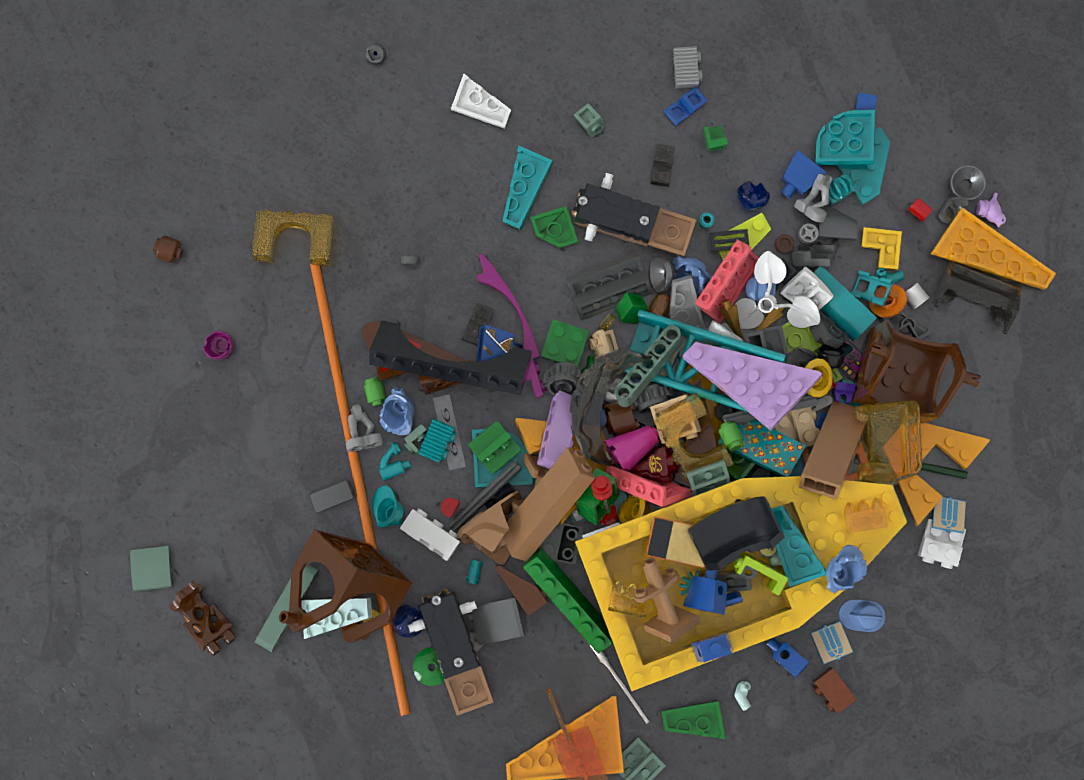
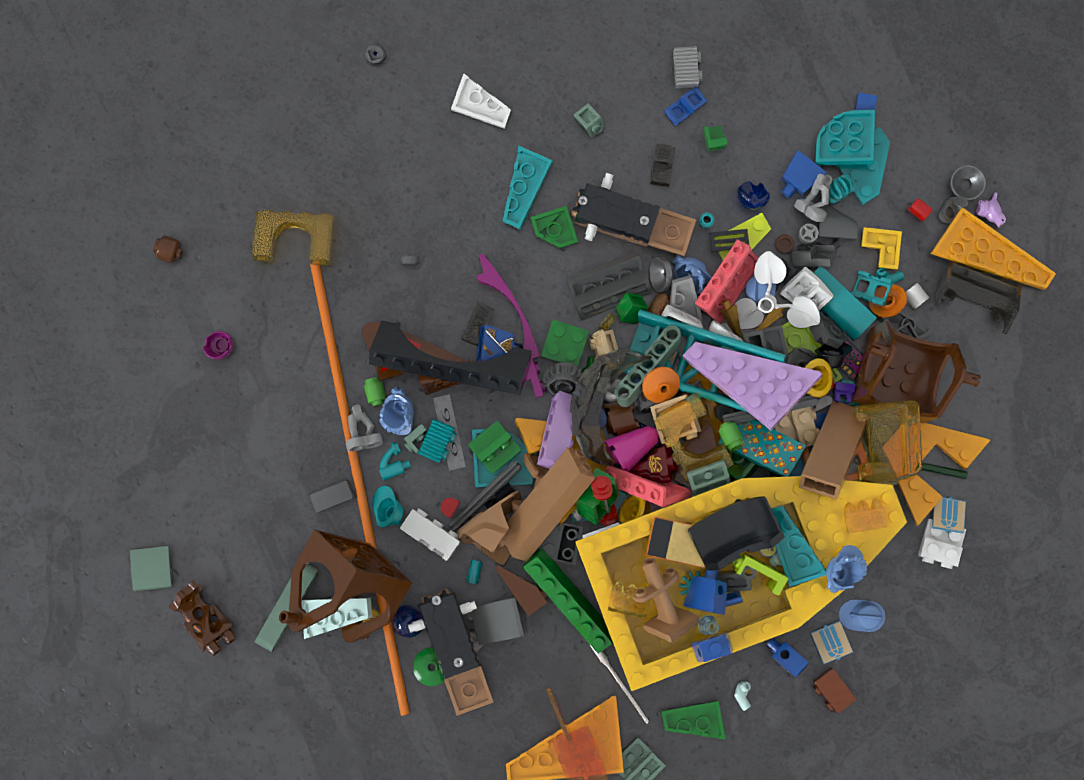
none -> orange dish [642,367,680,403]
none -> white slope [661,305,703,329]
none -> clear light blue cone [698,615,719,635]

